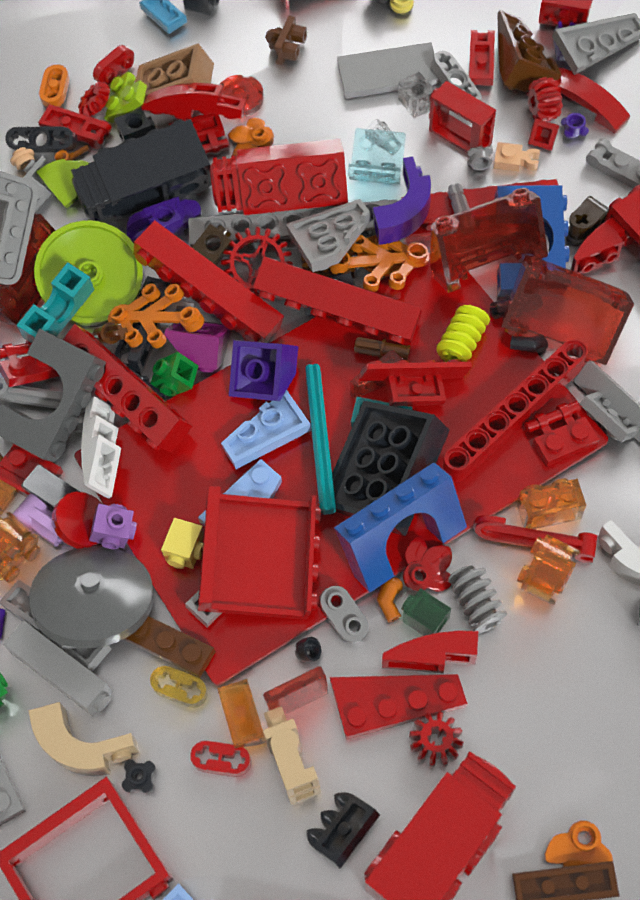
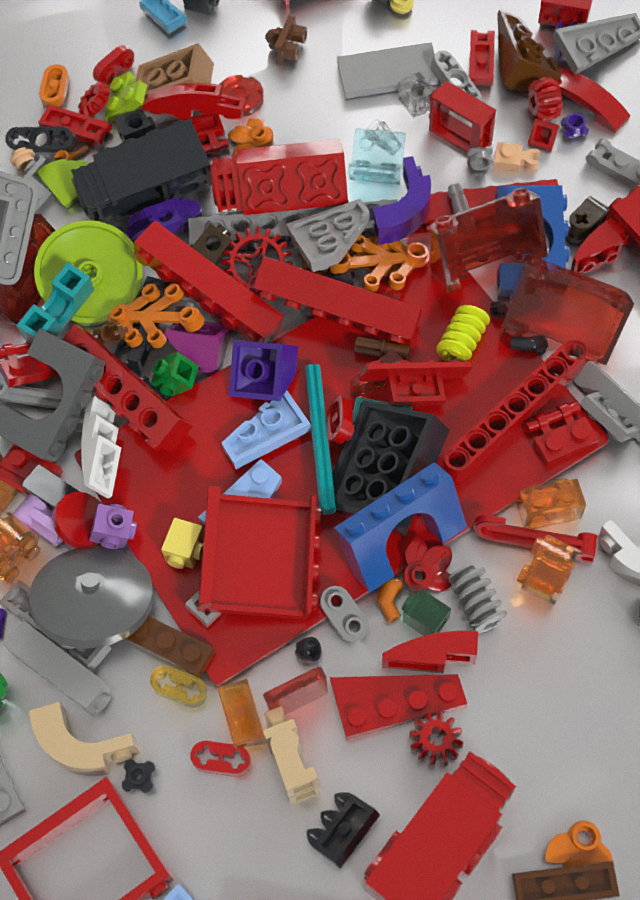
none -> red plate [327,396,354,444]

